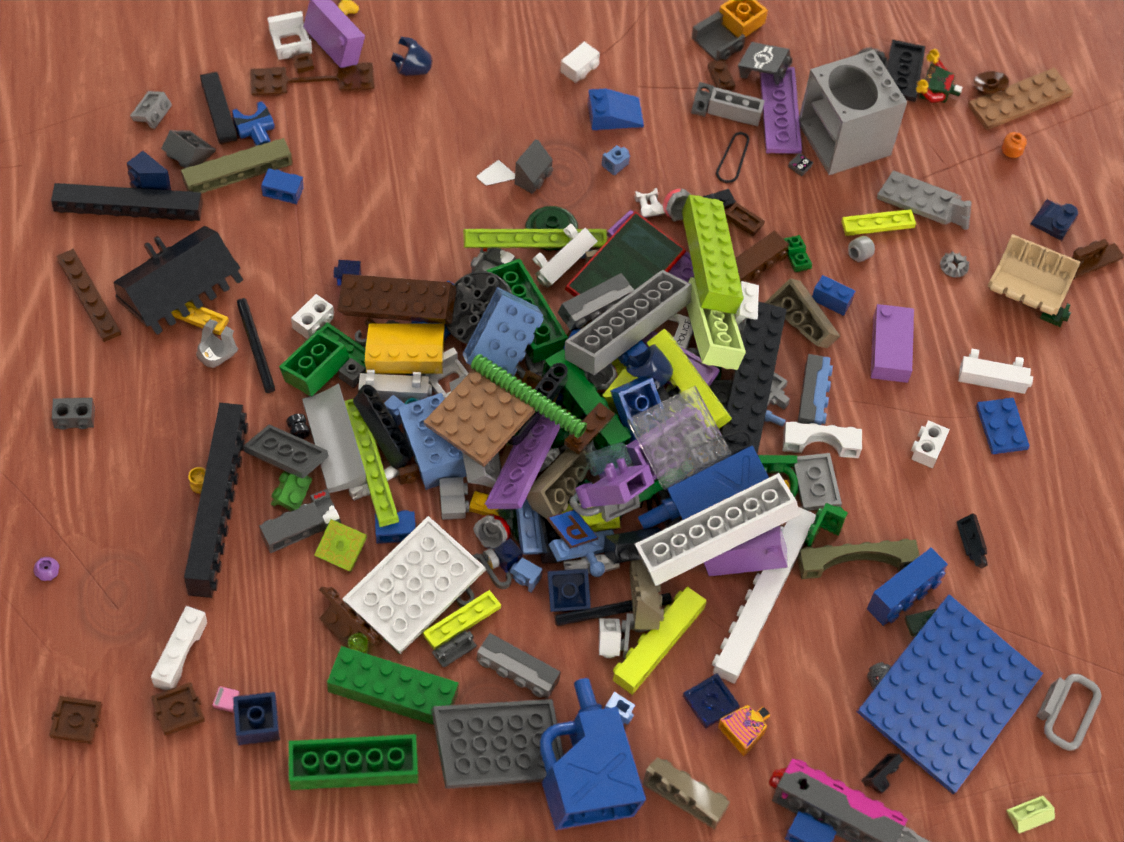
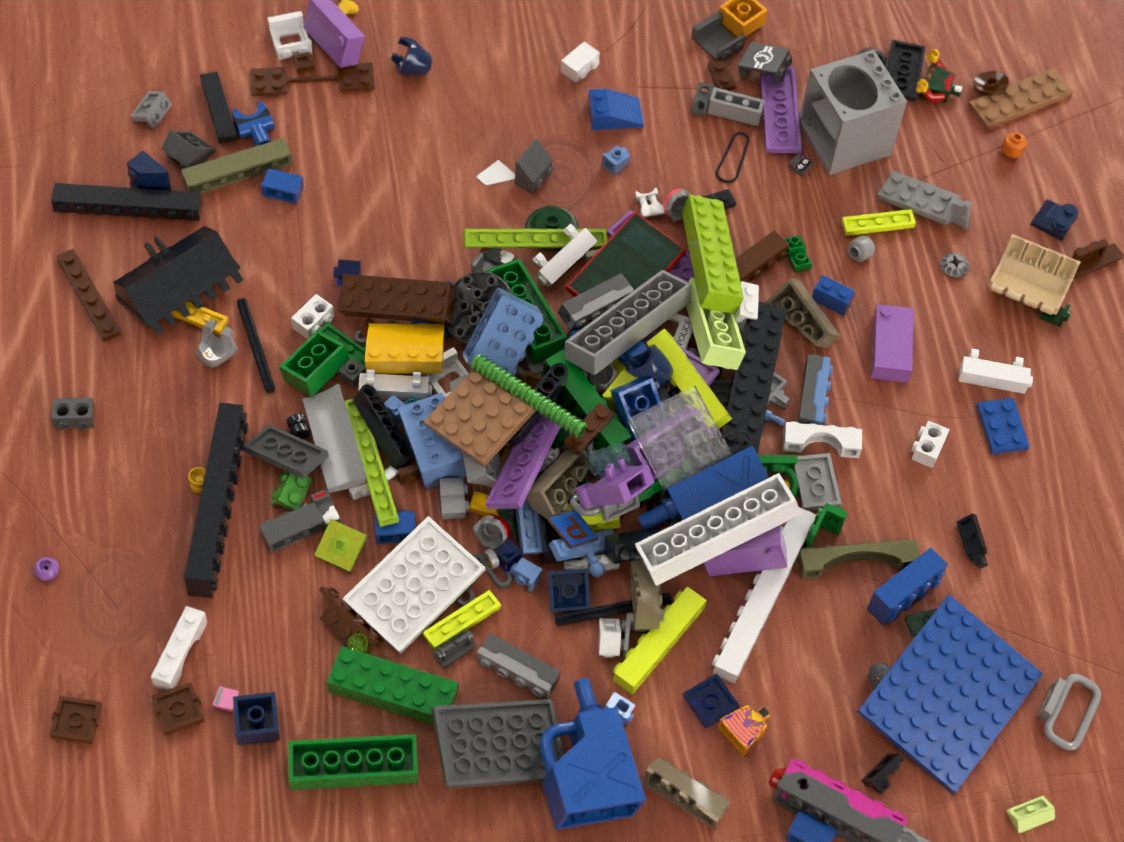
reddish brown plate [725,202,765,236] -> none

